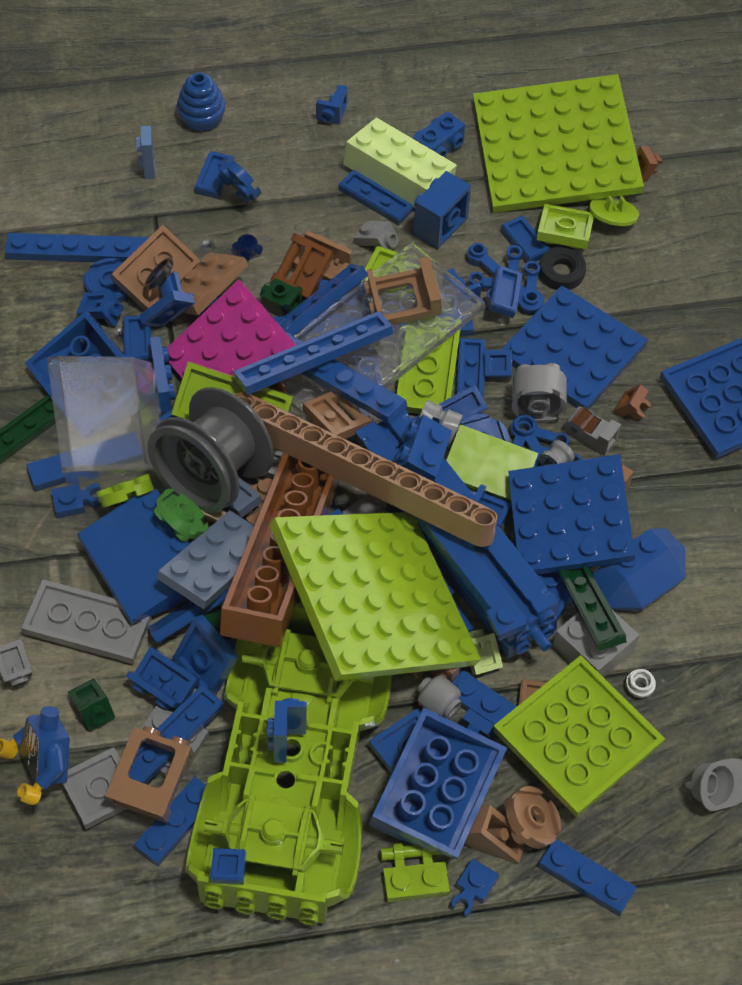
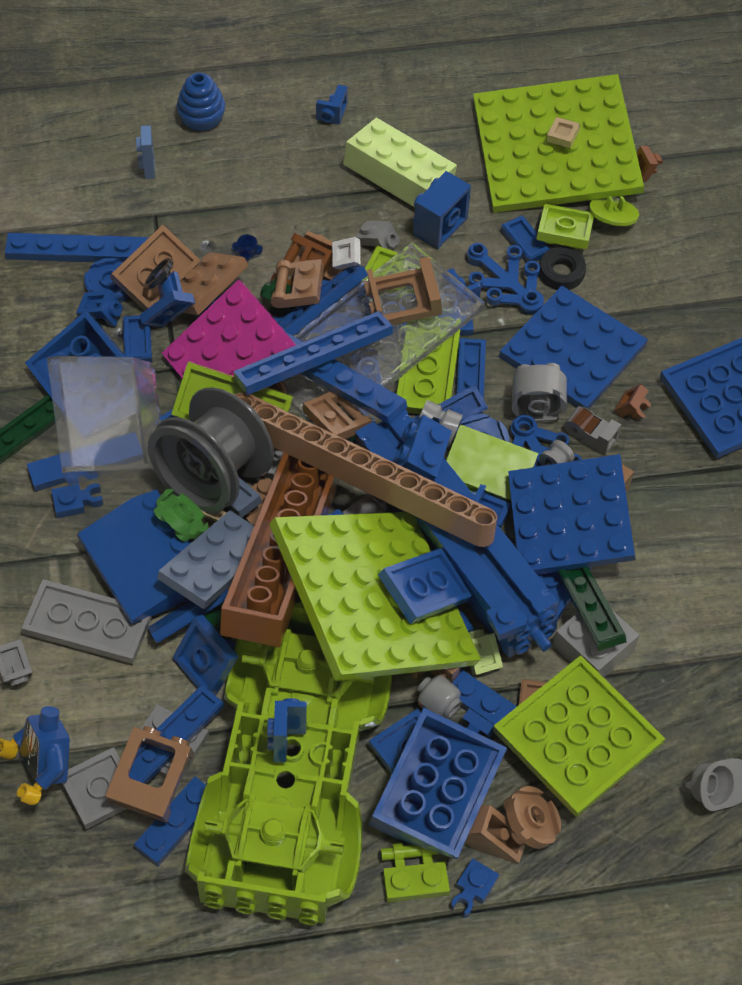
dark green bracket [68,678,115,731] -> none
lime plate [96,473,154,508] -> none
blue bracket [126,647,201,710] -> none
blue plate [150,336,175,412] -> none
blue tile [194,151,234,199] -> none
blue tile [210,848,247,885] -> none
blue plate [218,157,261,204] -> none
blue tile [338,170,414,226] -> none
blue brick [412,111,465,157] -> none
blue plate [485,350,512,379] -> none
blue tile [488,265,523,318] -> none
blue plate [539,838,637,917] -> none
blue wedge [593,528,685,610] -> none
white plate [626,669,656,698] -> none
none -> medium nougat plate [271,259,324,308]
none -> white plate [332,237,361,270]
none -> blue plate [378,548,474,624]
none -> tan plate [547,117,580,148]

